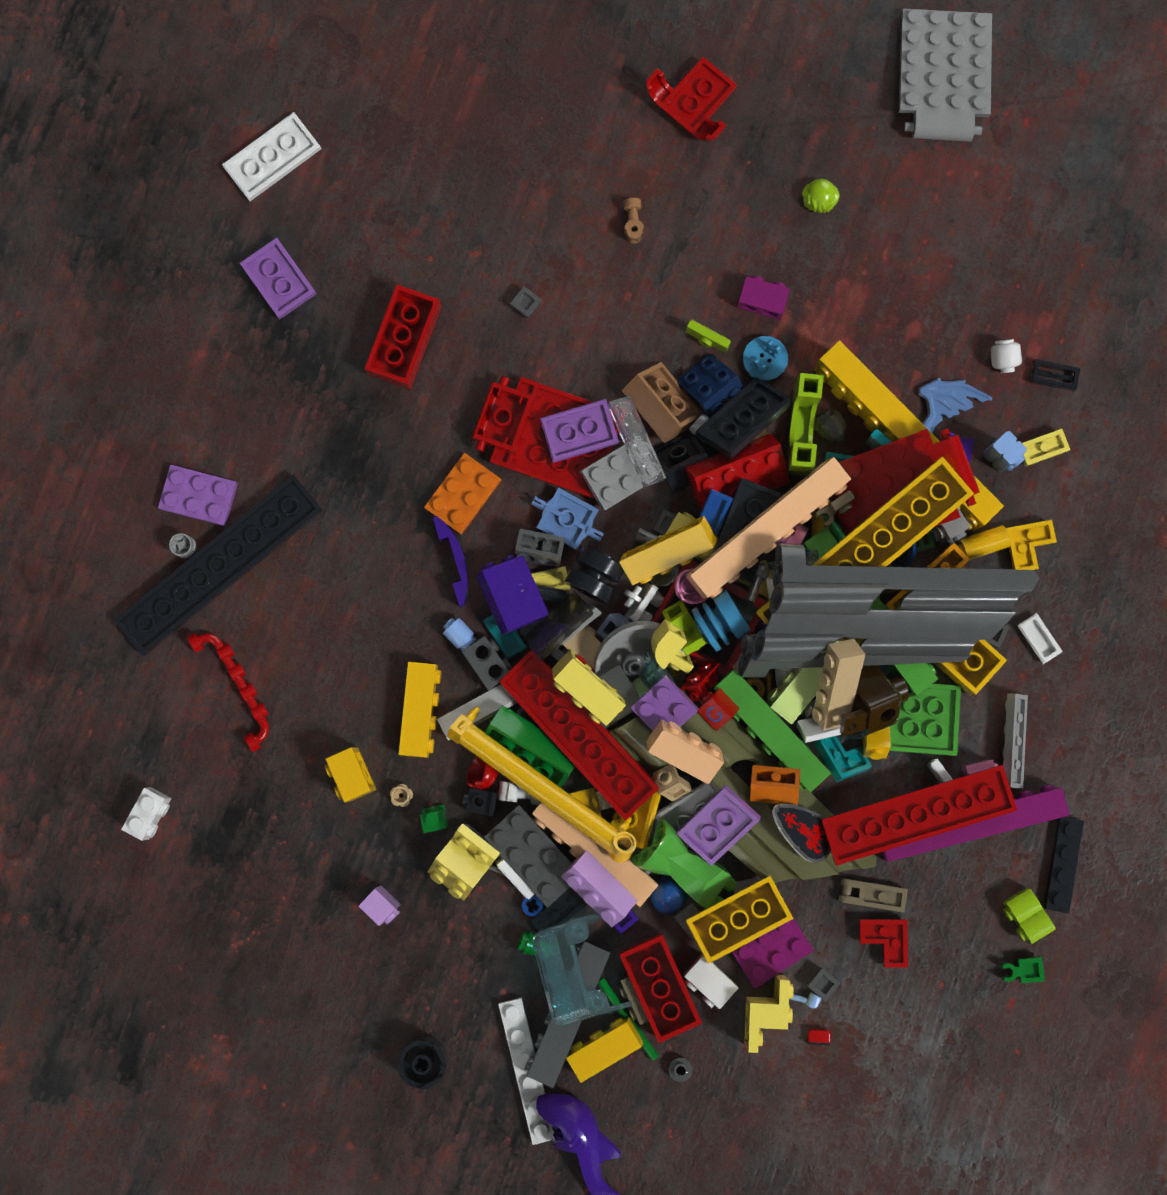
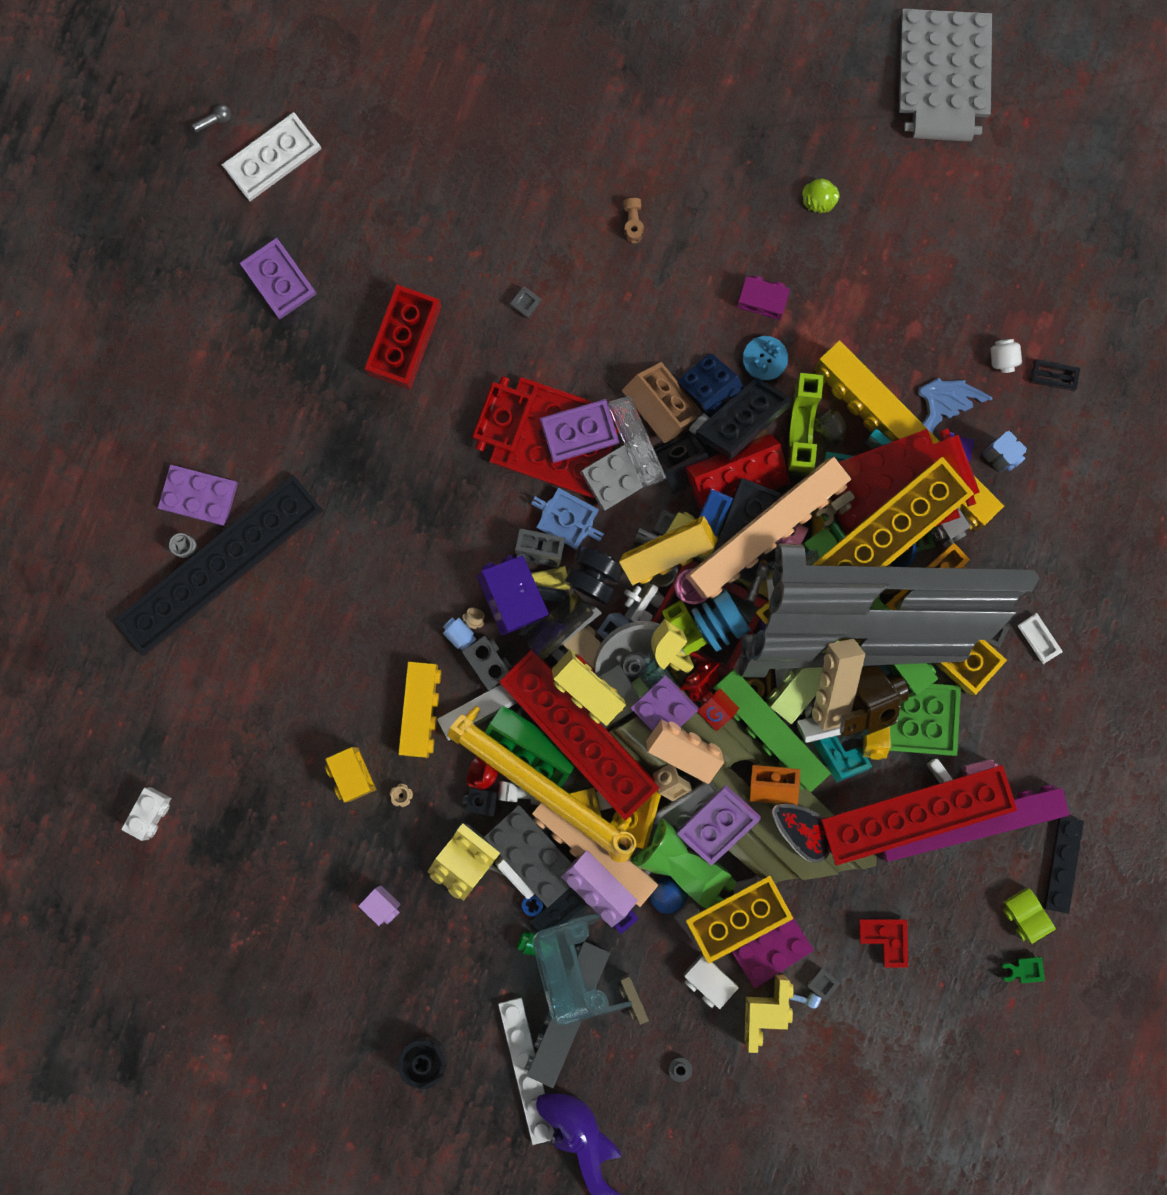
red bar [187,633,269,753] -> none
green brick [420,805,449,833] -> none
orange plate [424,453,502,535] -> none
dark purple slope [433,516,469,608] -> none
teal tile [483,615,527,660] -> none
yellow brick [566,1017,643,1083] -> none
green bar [597,978,659,1061] -> none
red brick [619,932,702,1043] -> none
red piece [646,57,737,142] -> none
lime plate [686,320,731,354] -> none
red piece [807,1029,831,1046] -> none
dark tan plate [838,878,908,913] -> none
yellow brick [957,525,1011,561] -> none
light grey plate [1003,693,1028,788] -> none
yellow plate [1006,520,1057,570] -> none
light yellow plate [1022,429,1070,467] -> none
none -> flat silver bar [191,105,231,133]
none -> tan plate [462,608,485,629]

